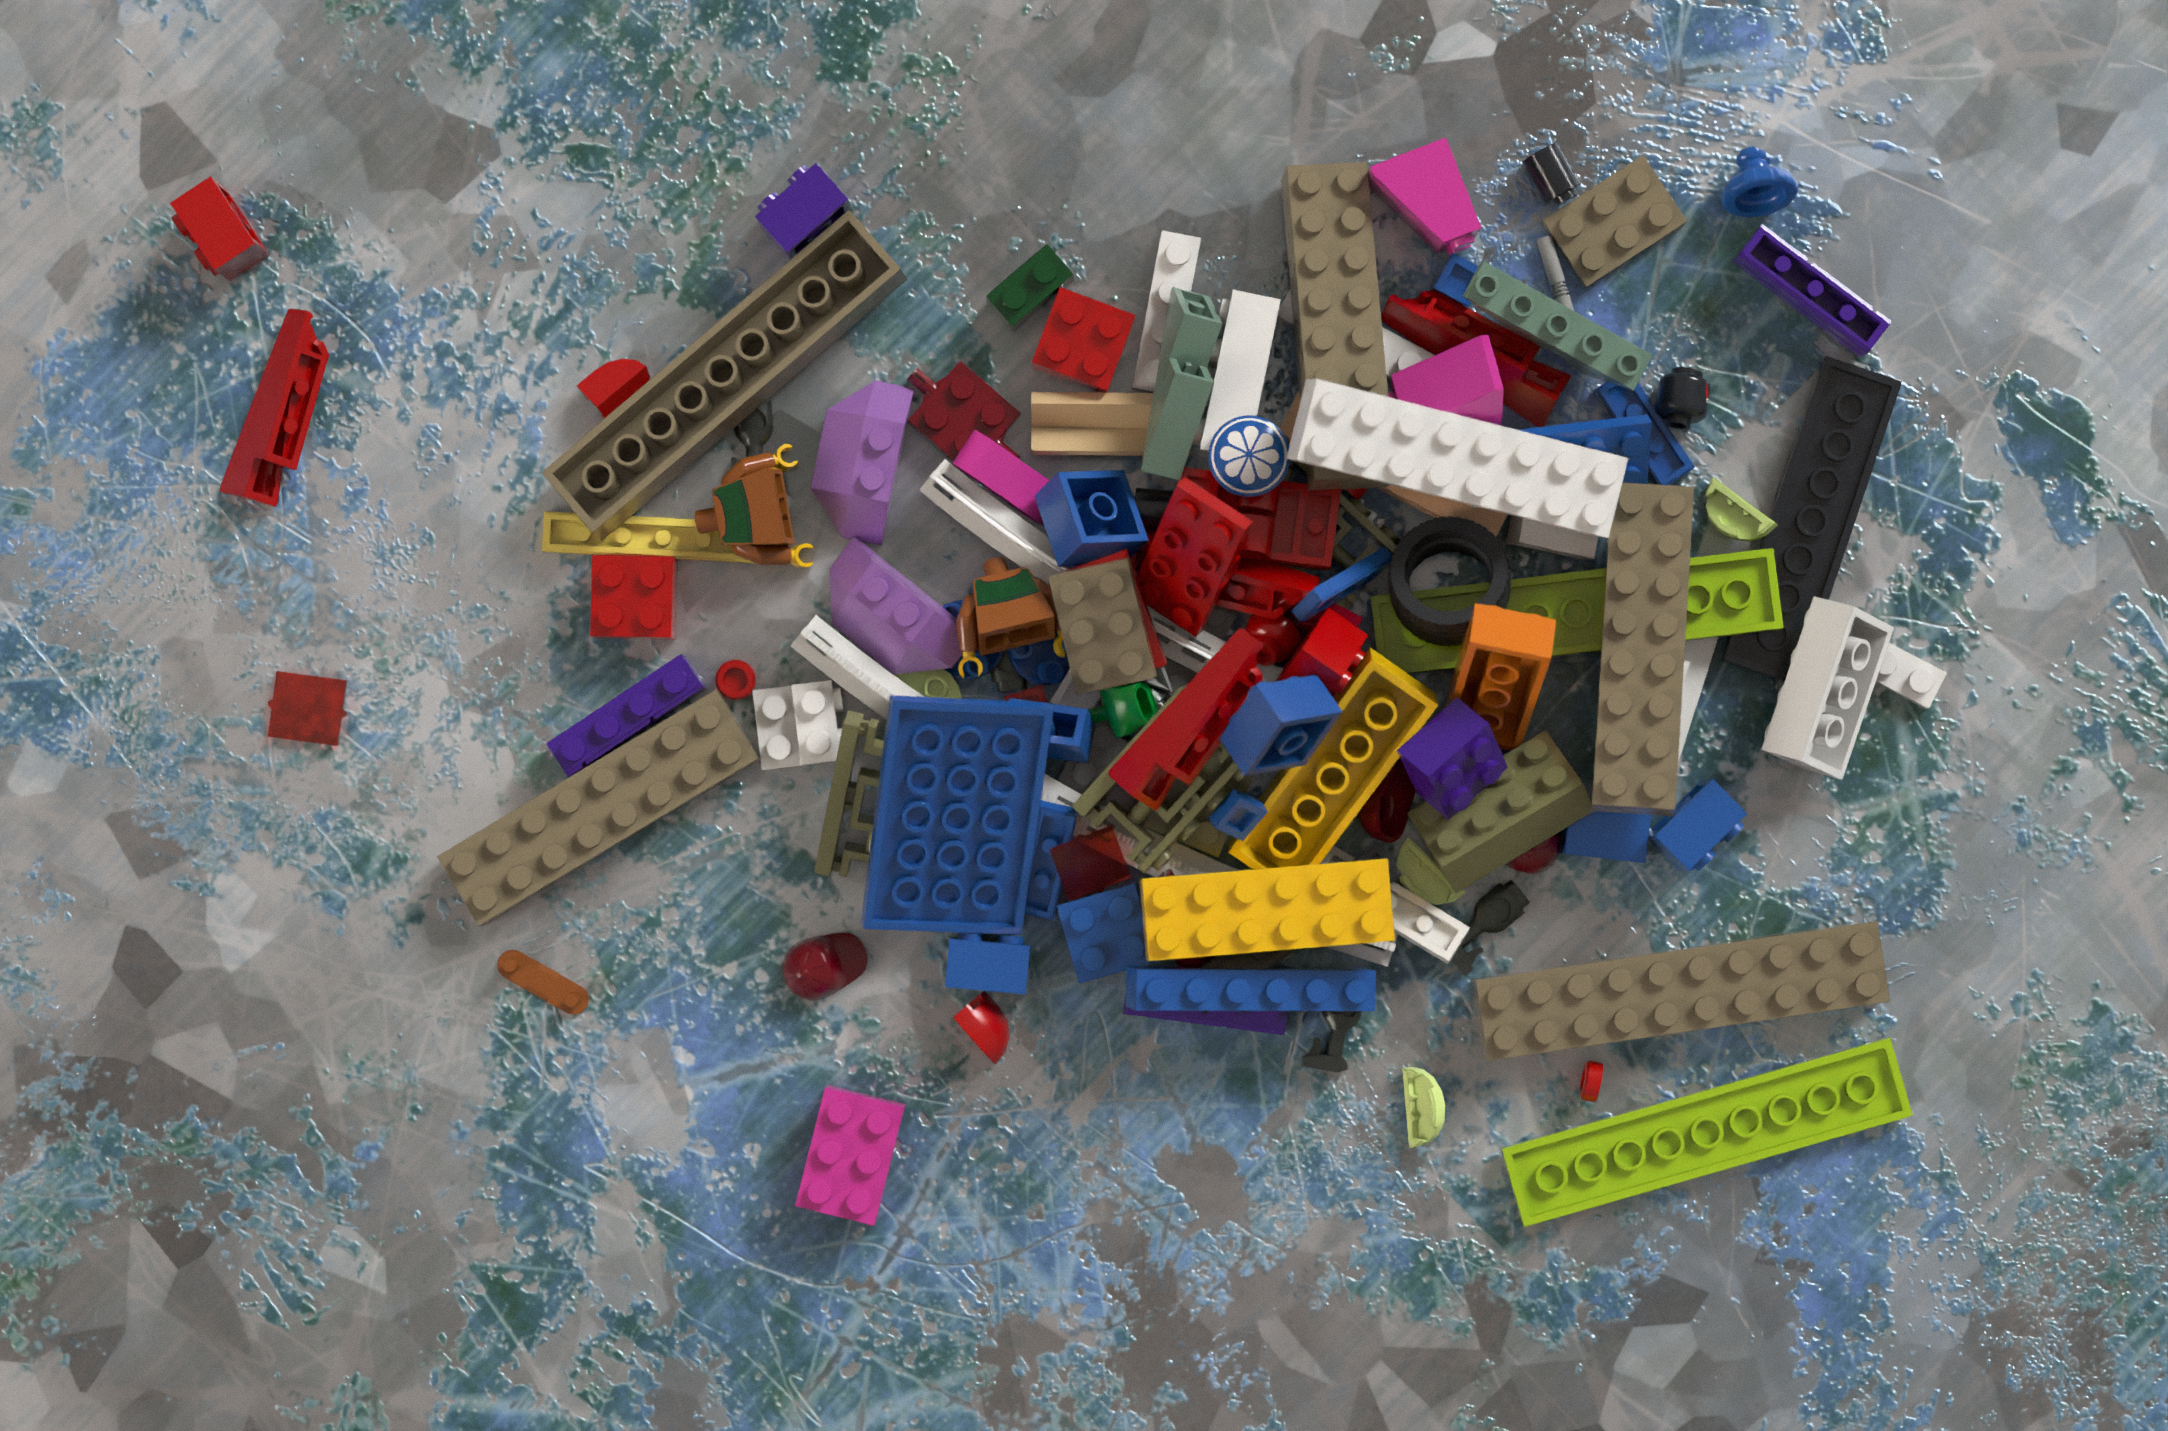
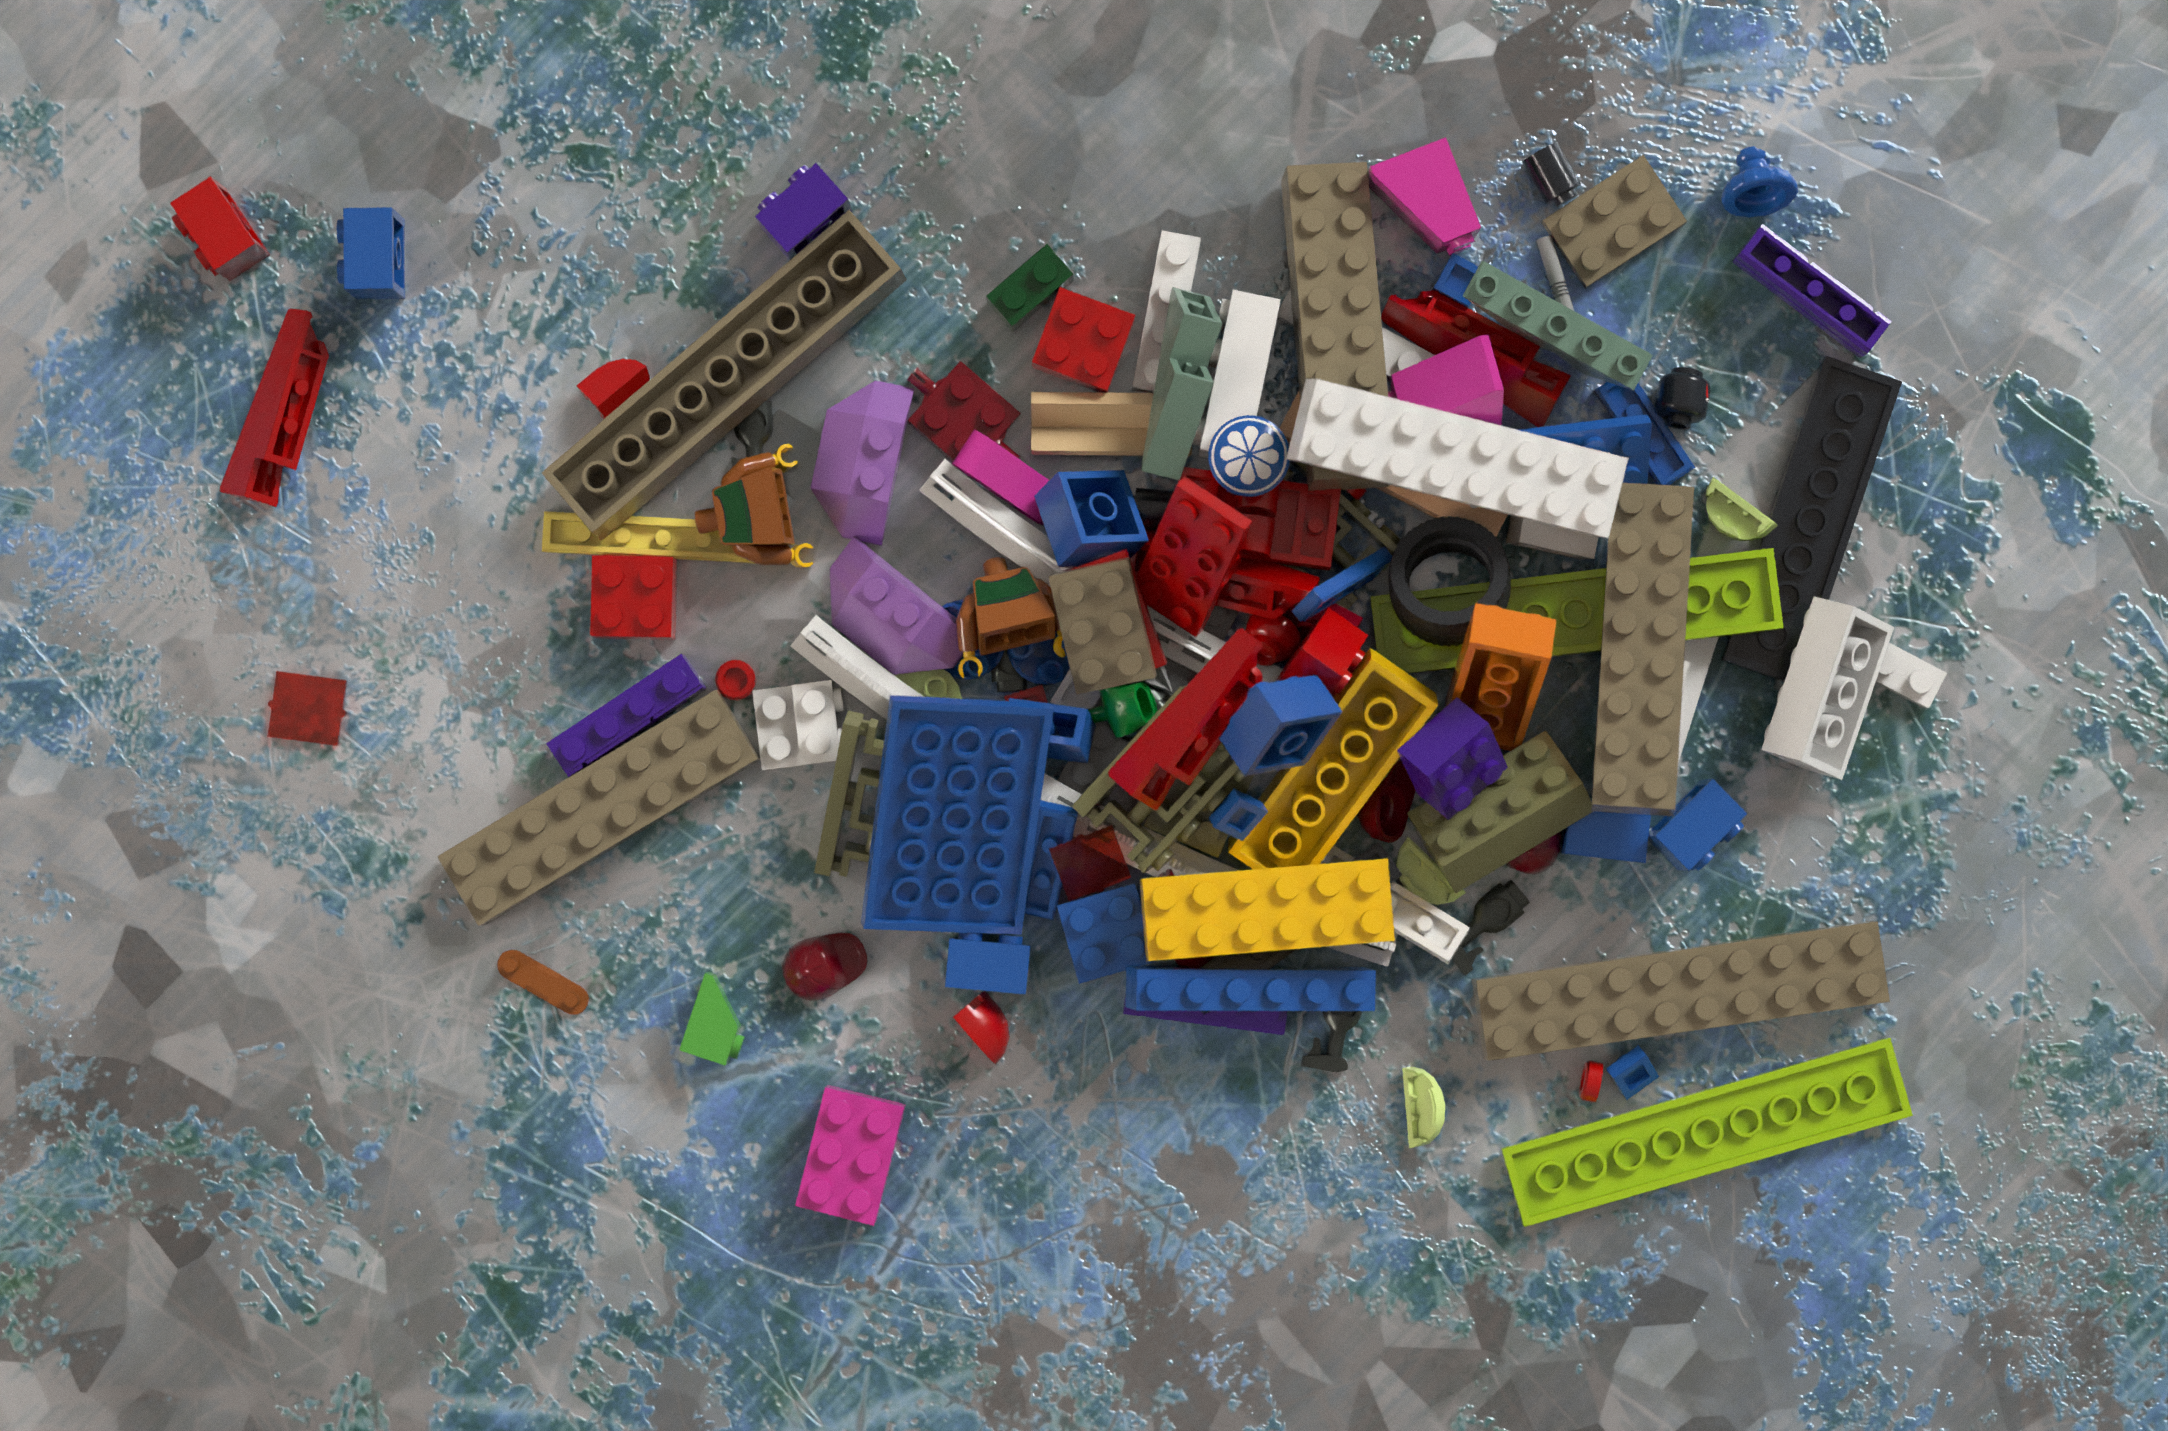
none -> blue brick [337,207,405,300]
none -> bright green slope [679,972,745,1066]
none -> blue plate [1606,1045,1659,1100]

